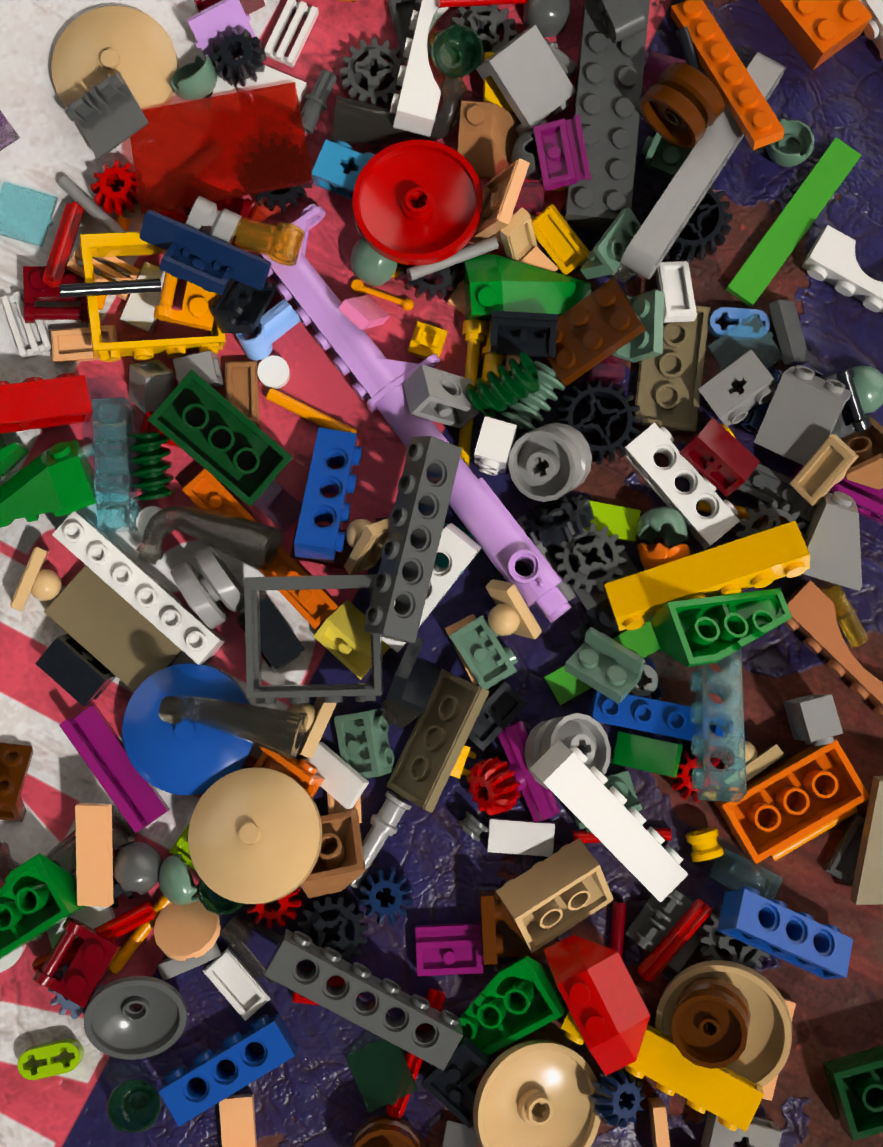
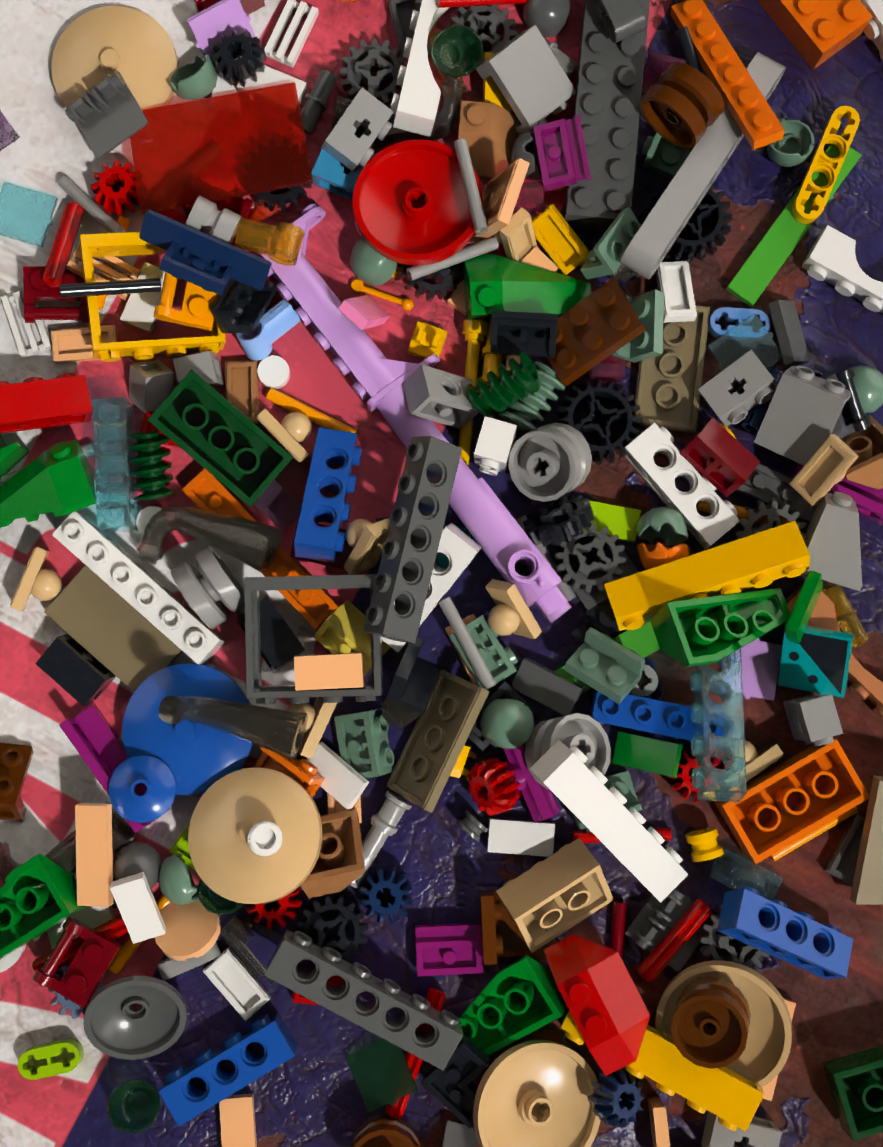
none -> blue dish [108,755,176,823]
none -> white tile [110,872,166,944]
none -> white tile [247,821,282,856]
none -> tan tile [257,408,312,467]
none -> light nougat tile [294,653,364,691]
none -> light grey brick [321,88,393,171]
none -> light grey piece [438,597,496,689]
none -> light grey piece [454,139,488,234]
none -> sand green hair [480,699,534,749]
none -> dark grey tile [511,657,584,716]
none -> lavender piece [720,638,783,701]
none -> tile [778,625,854,698]
none -> green tile [785,570,823,644]
none -> yellow beam [791,106,860,224]

